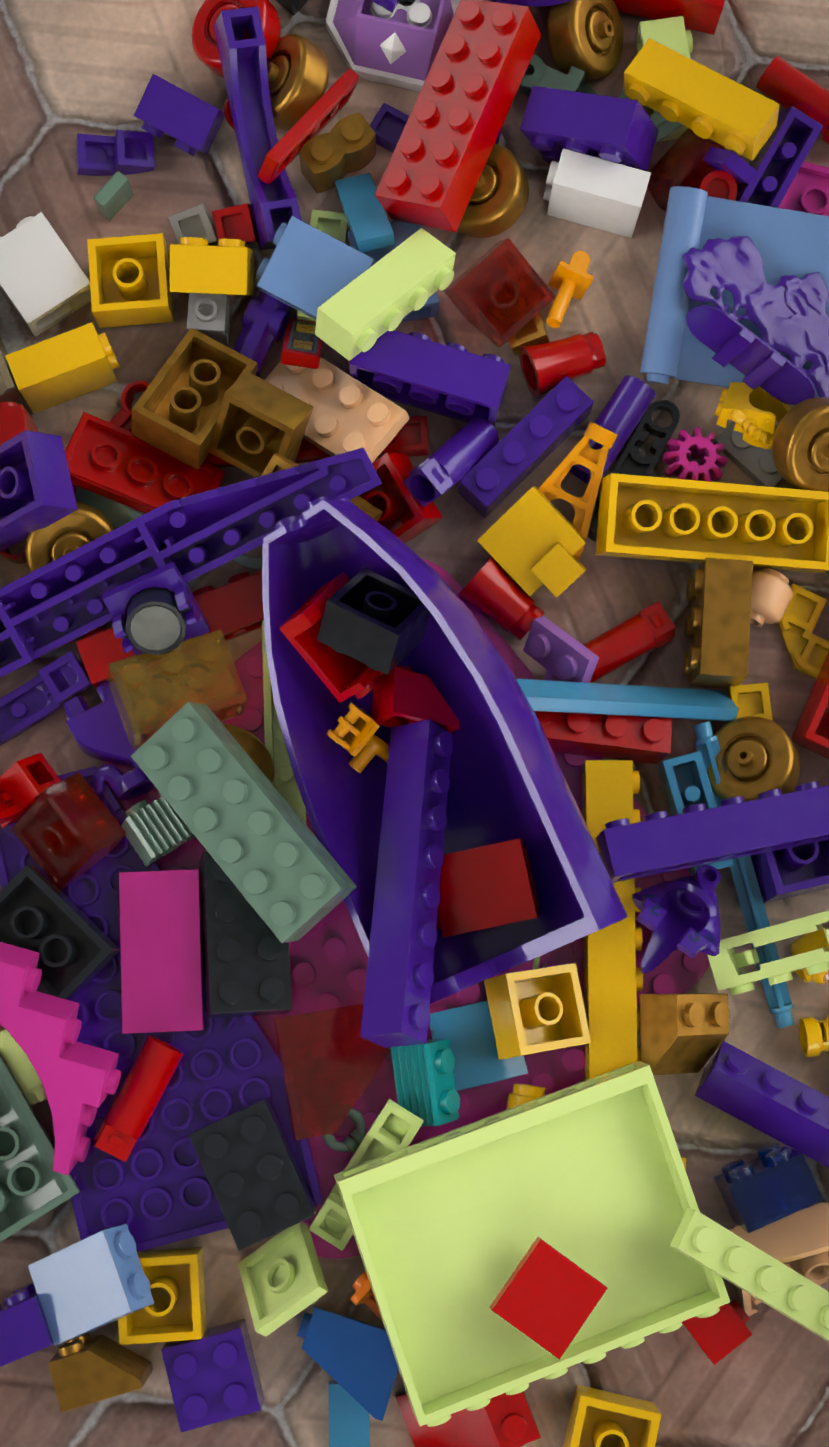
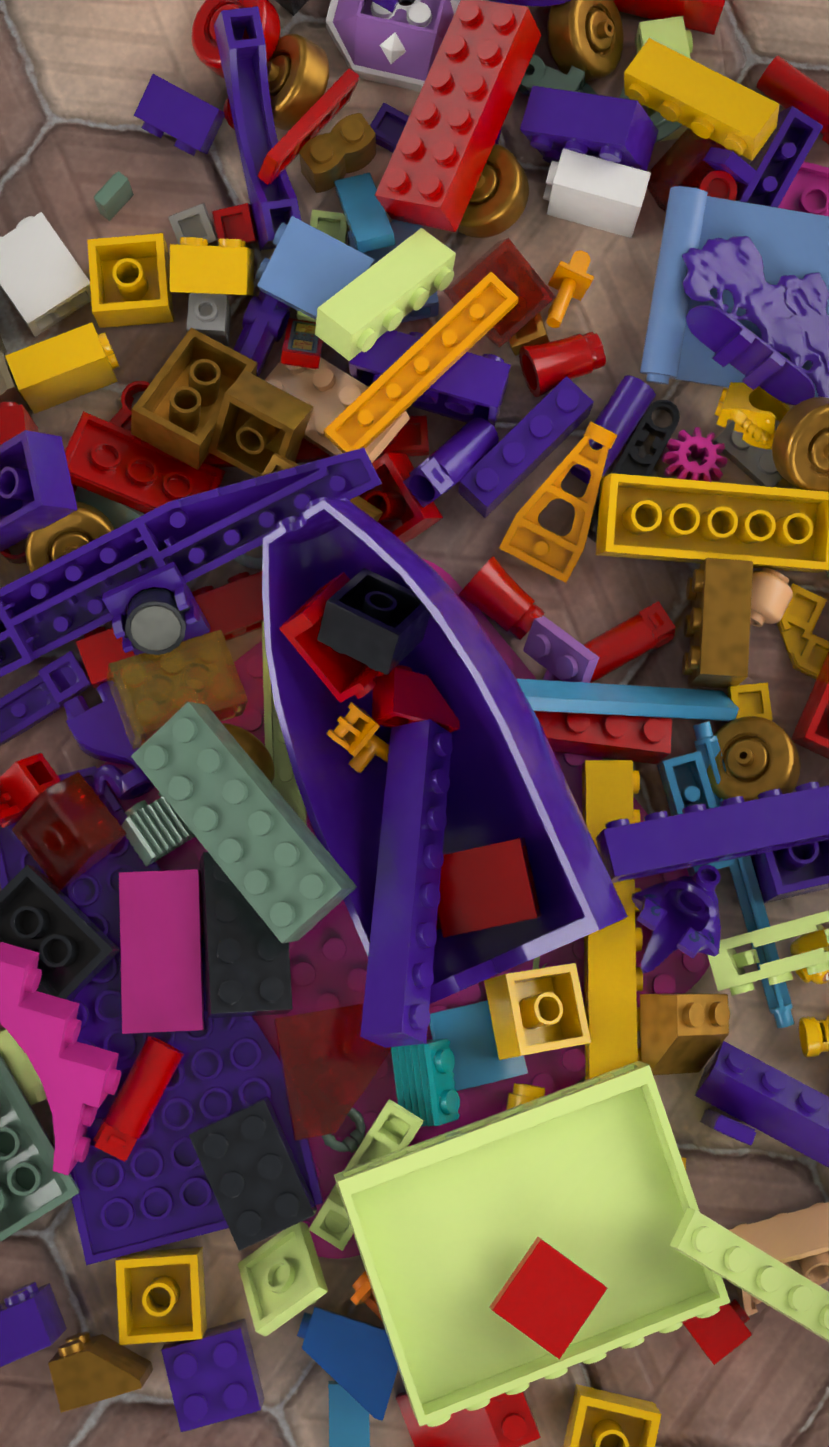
brick [28,1224,154,1346] -> none
dark purple slope [76,130,155,176] -> none
yellow piece [477,486,588,598] -> none
clear blue brick [714,1143,823,1233] -> none
none -> light orange plate [323,272,519,453]
none -> dark purple tile [700,1108,757,1146]

